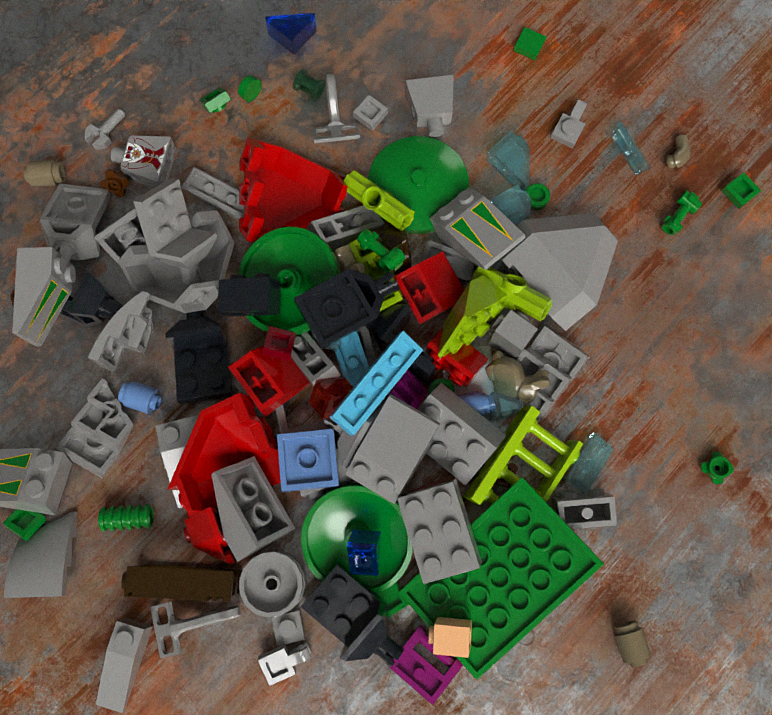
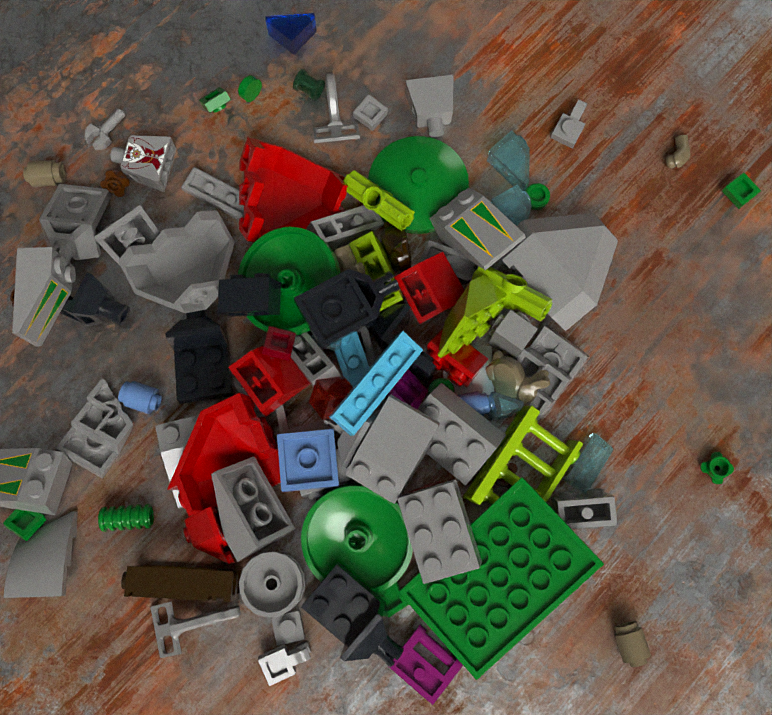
light grey slope [88,291,154,372] -> none
light grey slope [96,618,153,713] -> none
light grey plate [133,178,217,284] -> none
slope [347,530,381,576] -> none
green bar [357,229,405,272] -> none
light nougat brick [429,617,472,658] -> none
green tile [513,27,547,61] -> none
clear light blue slope [611,122,651,176] -> none
green bar [661,190,703,235] -> none

